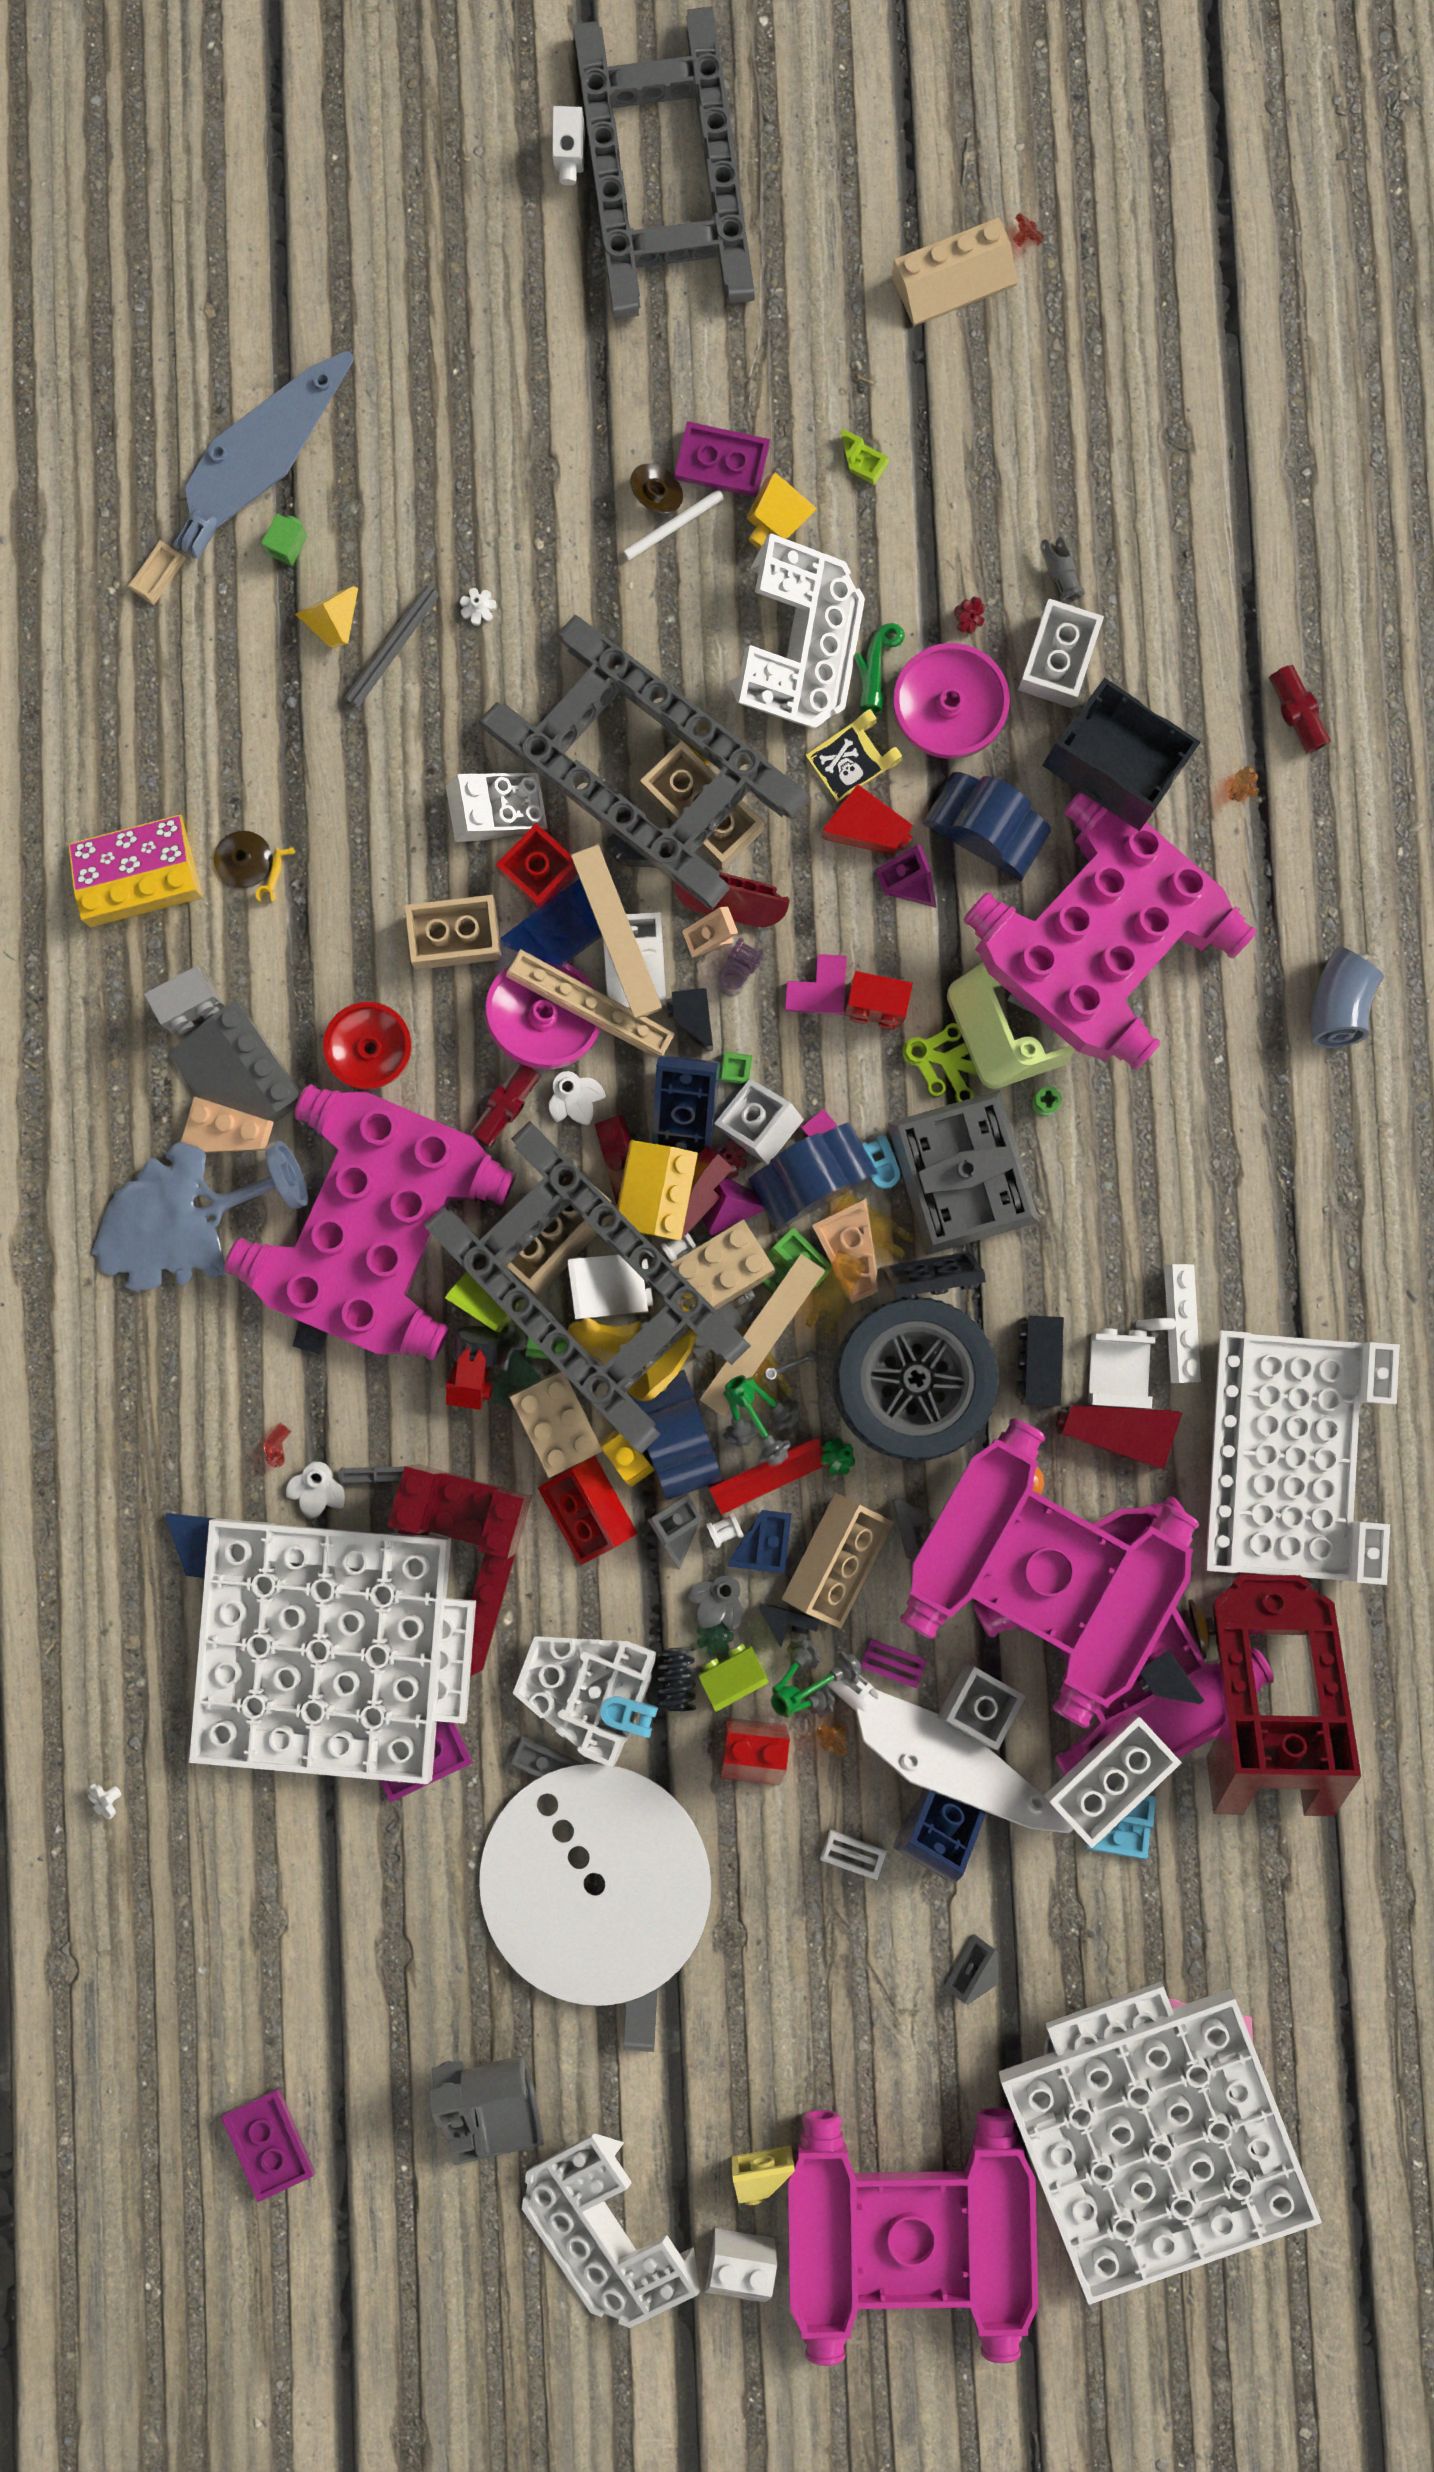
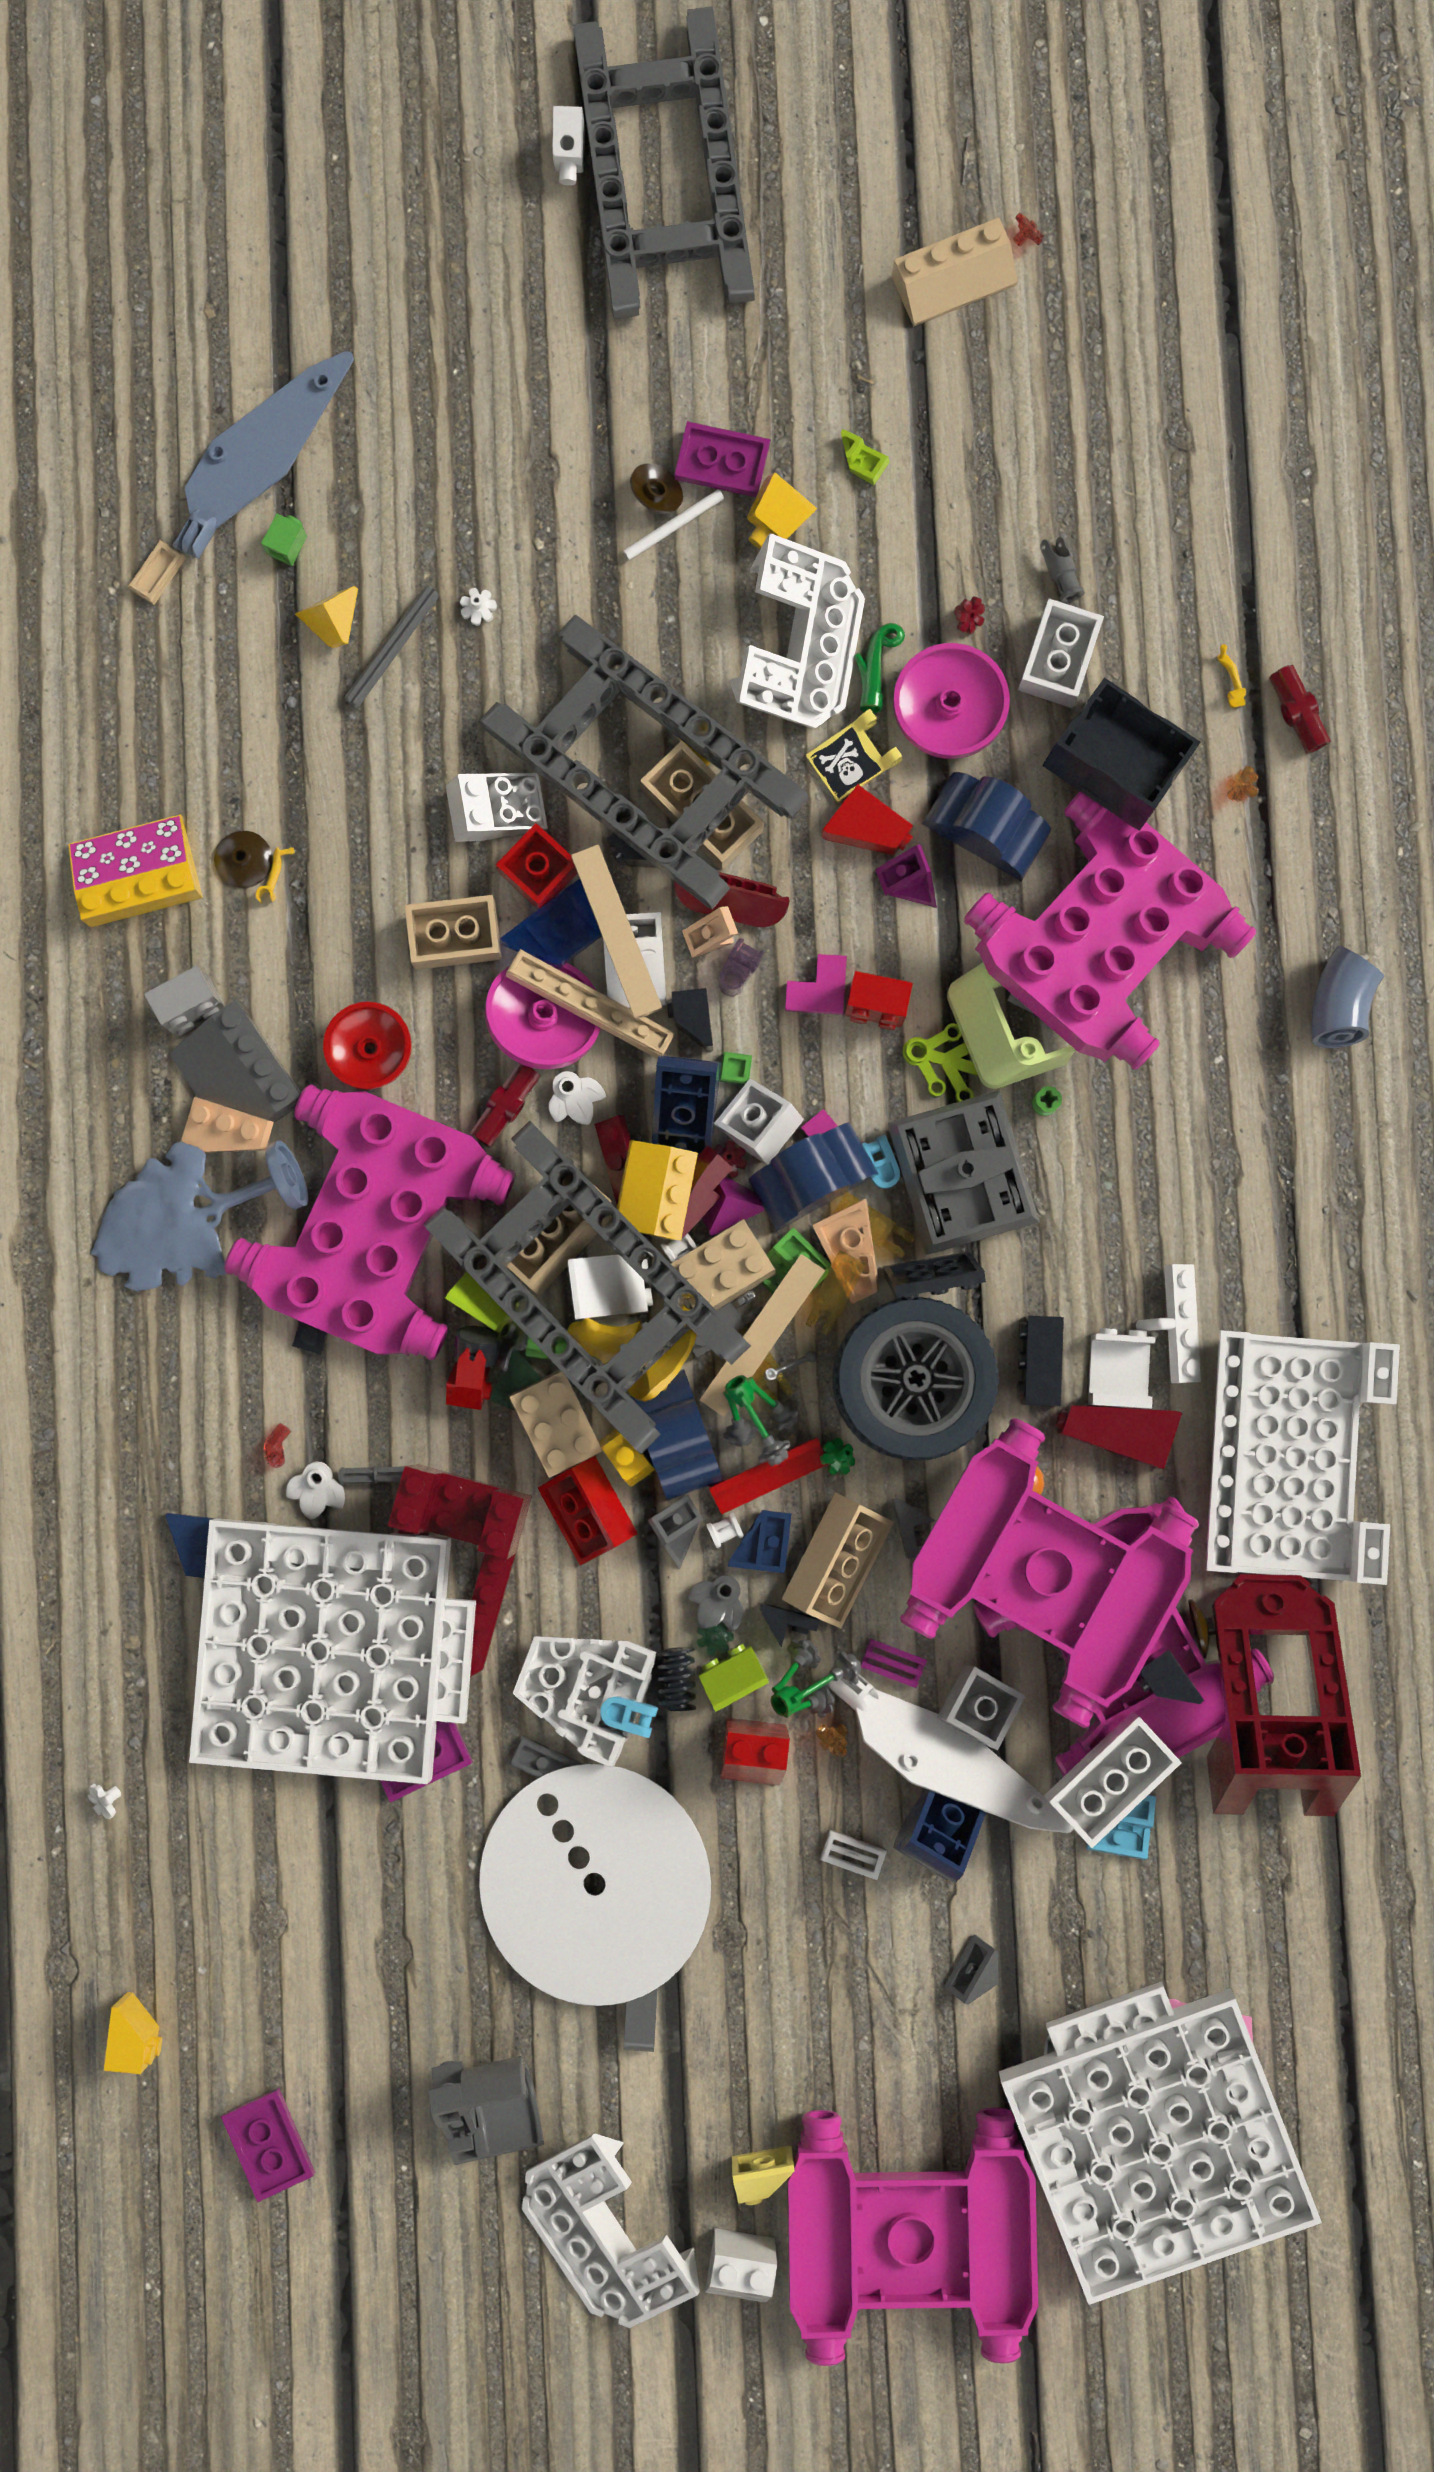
none -> yellow slope [104,1992,162,2075]
none -> yellow piece [1217,644,1246,708]

